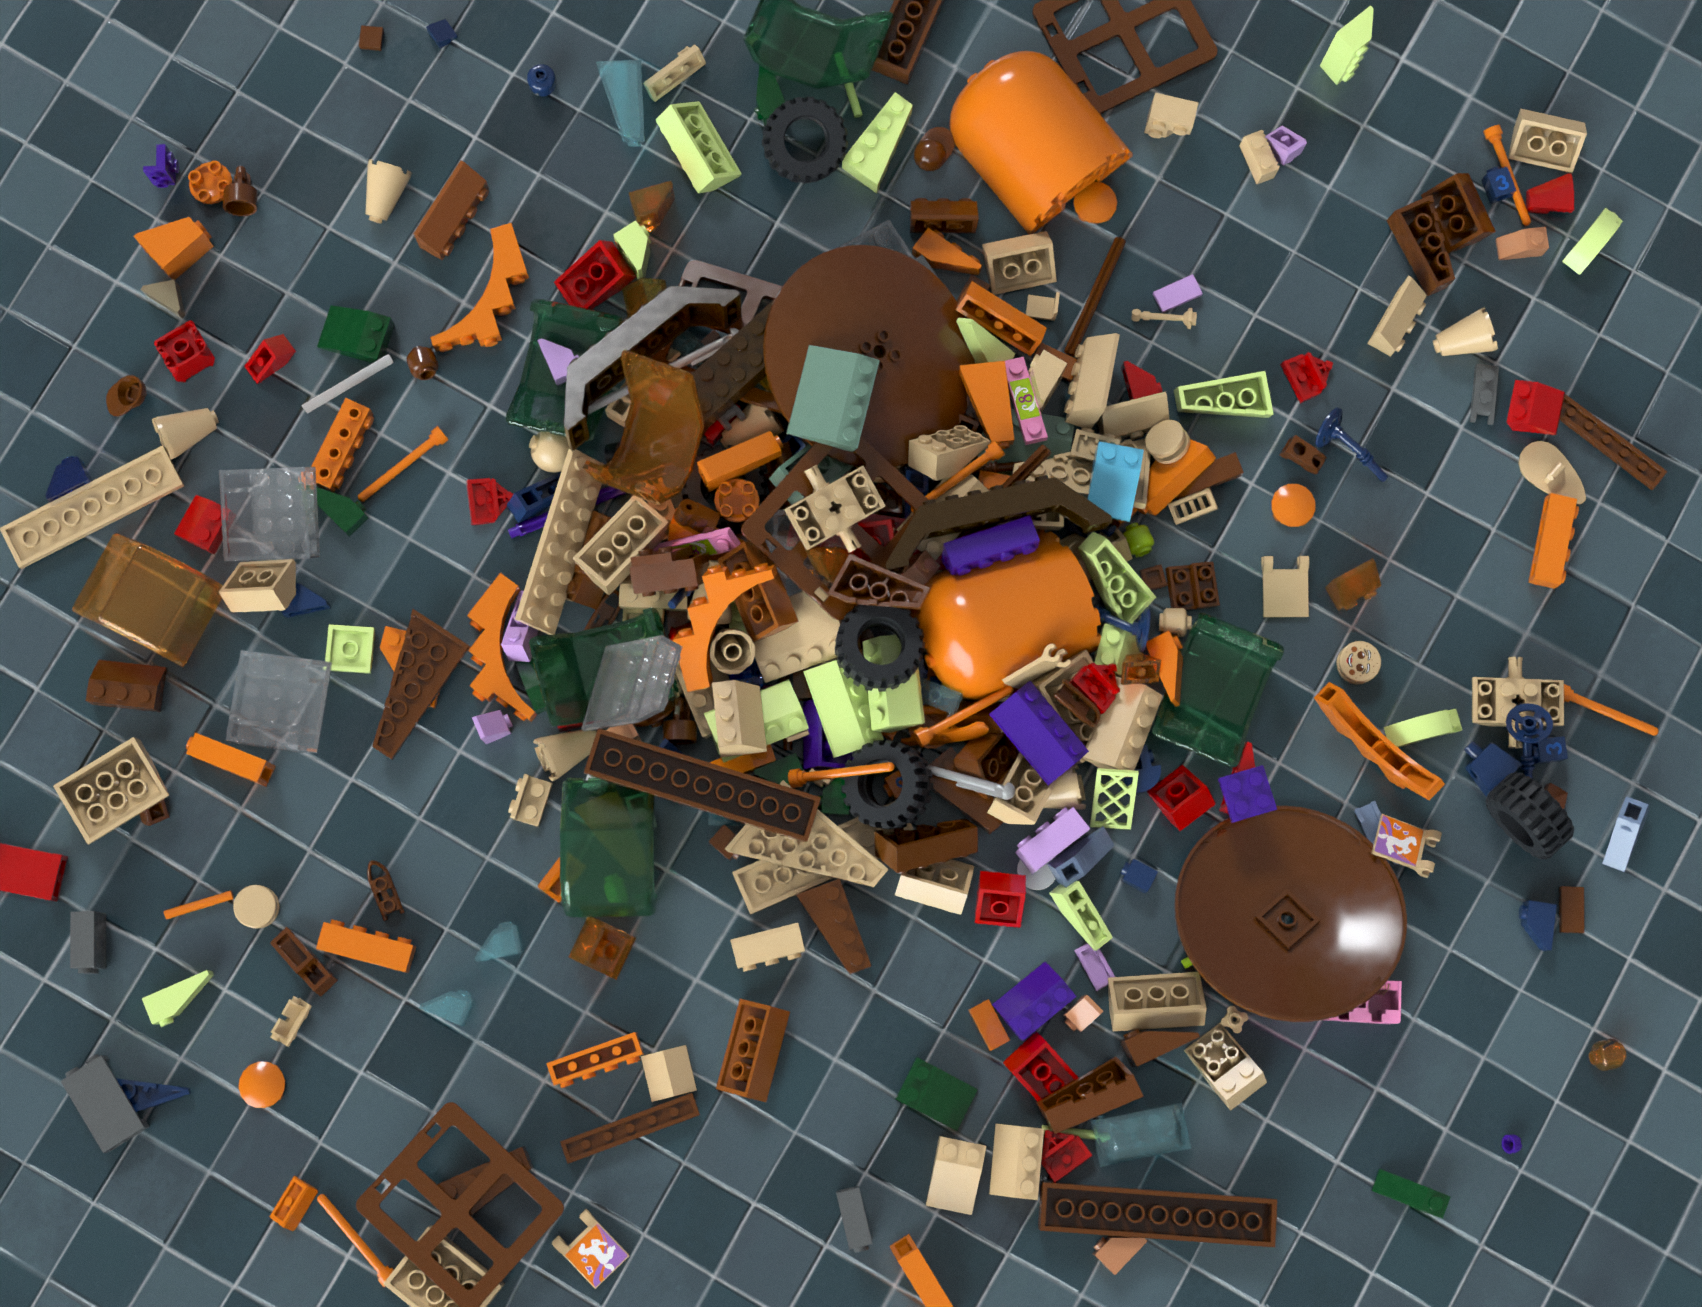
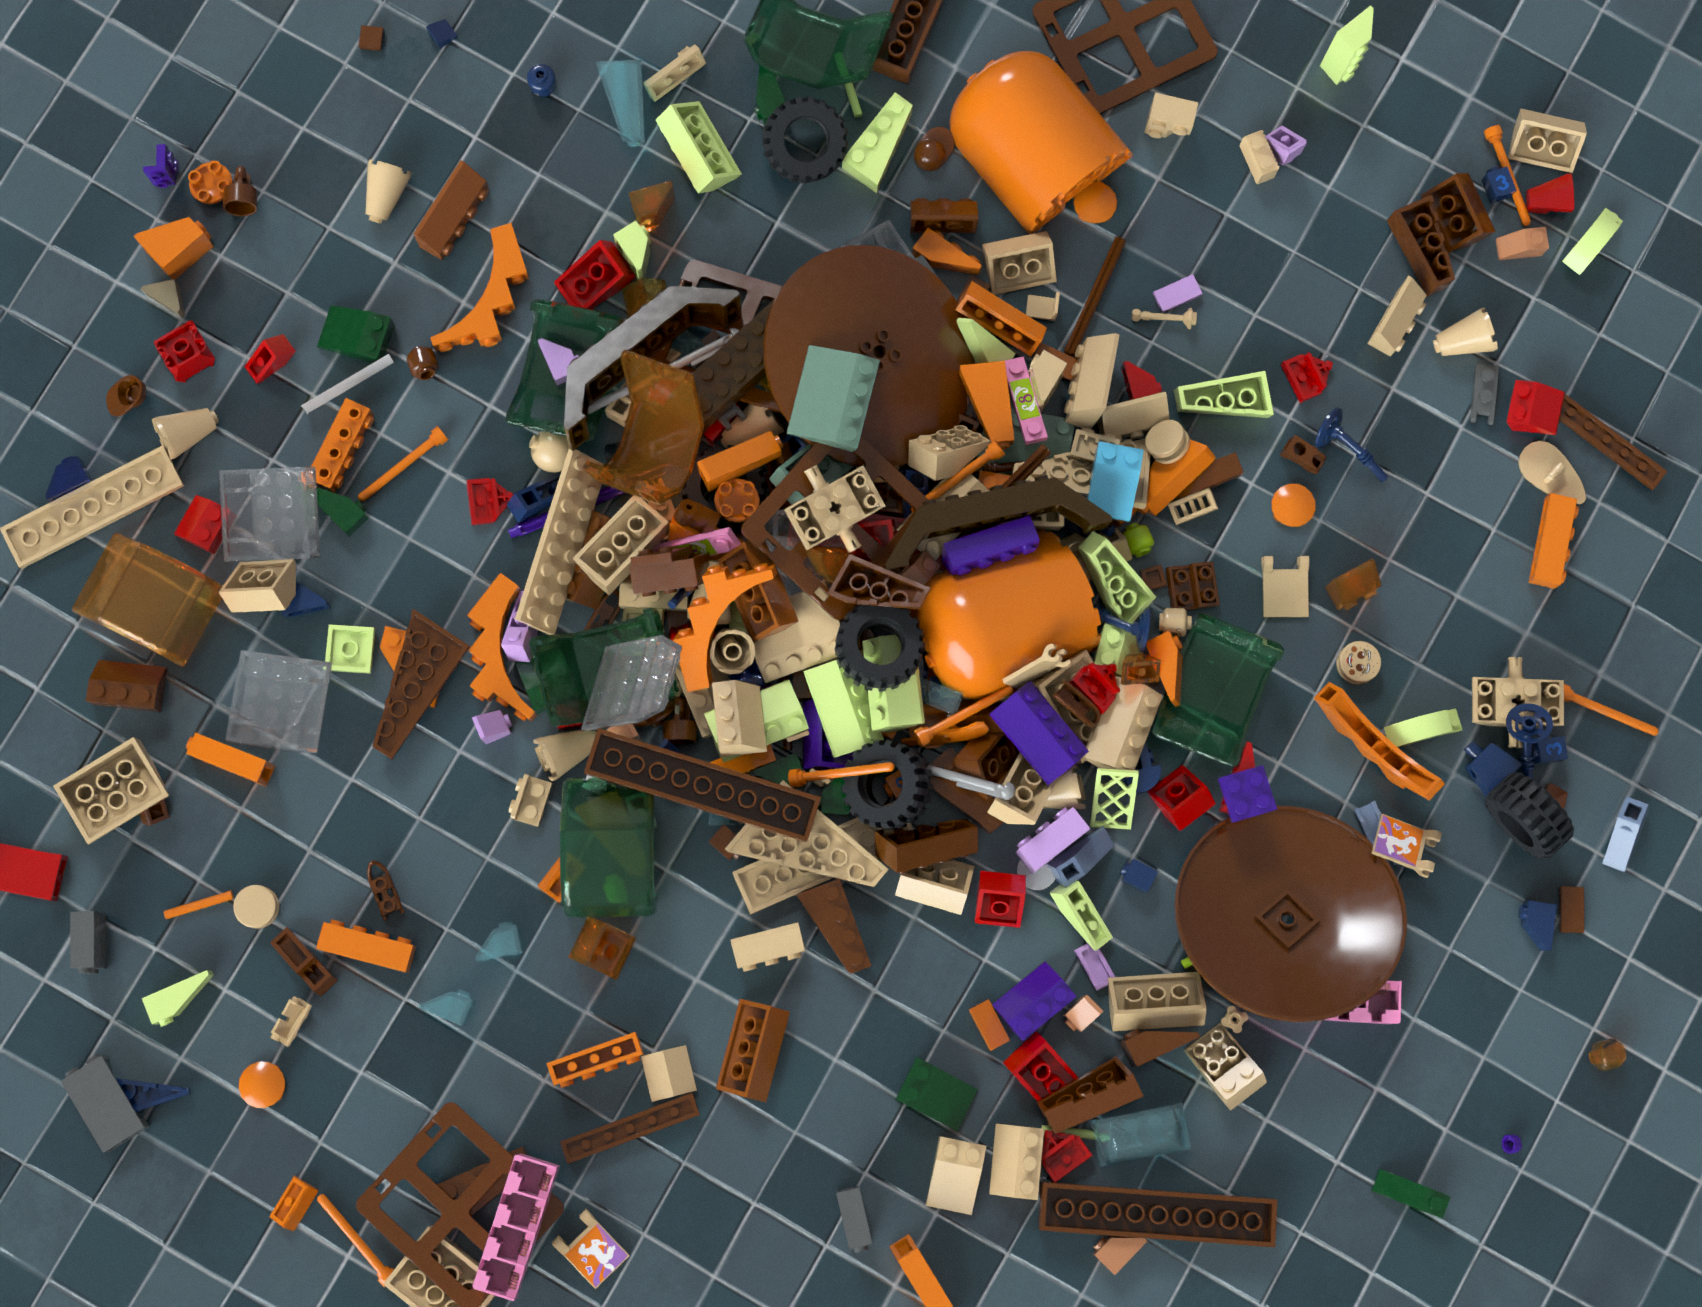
none -> bright pink piece [473,1154,560,1301]

